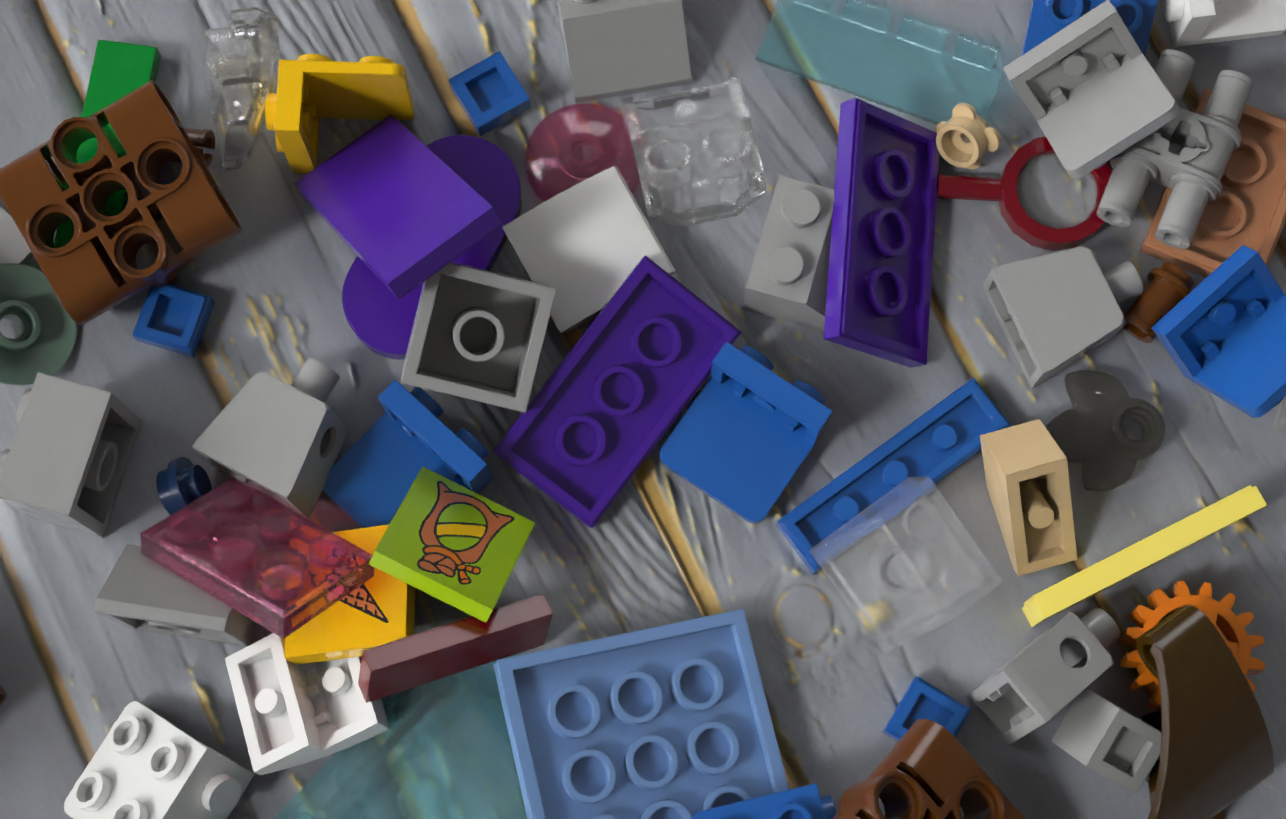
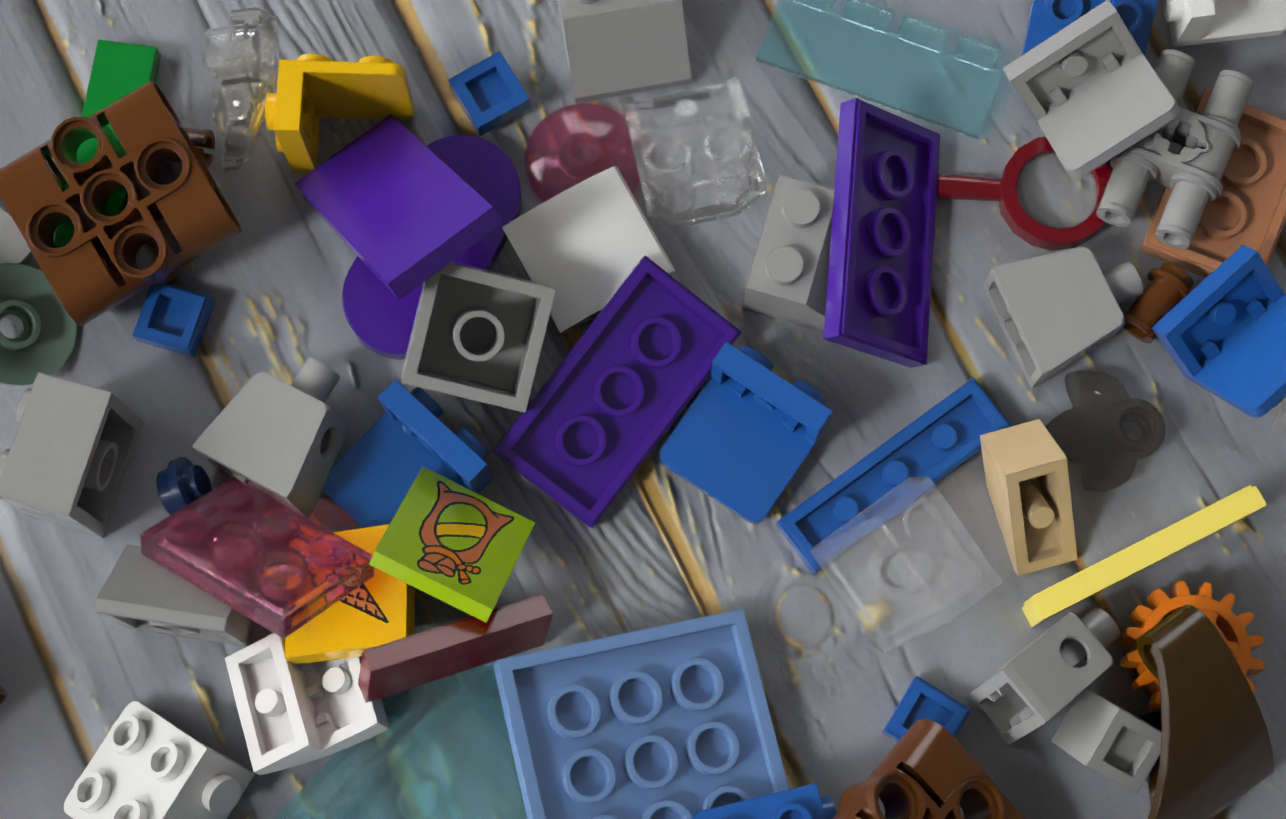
tan plate [934,103,1001,169] -> none

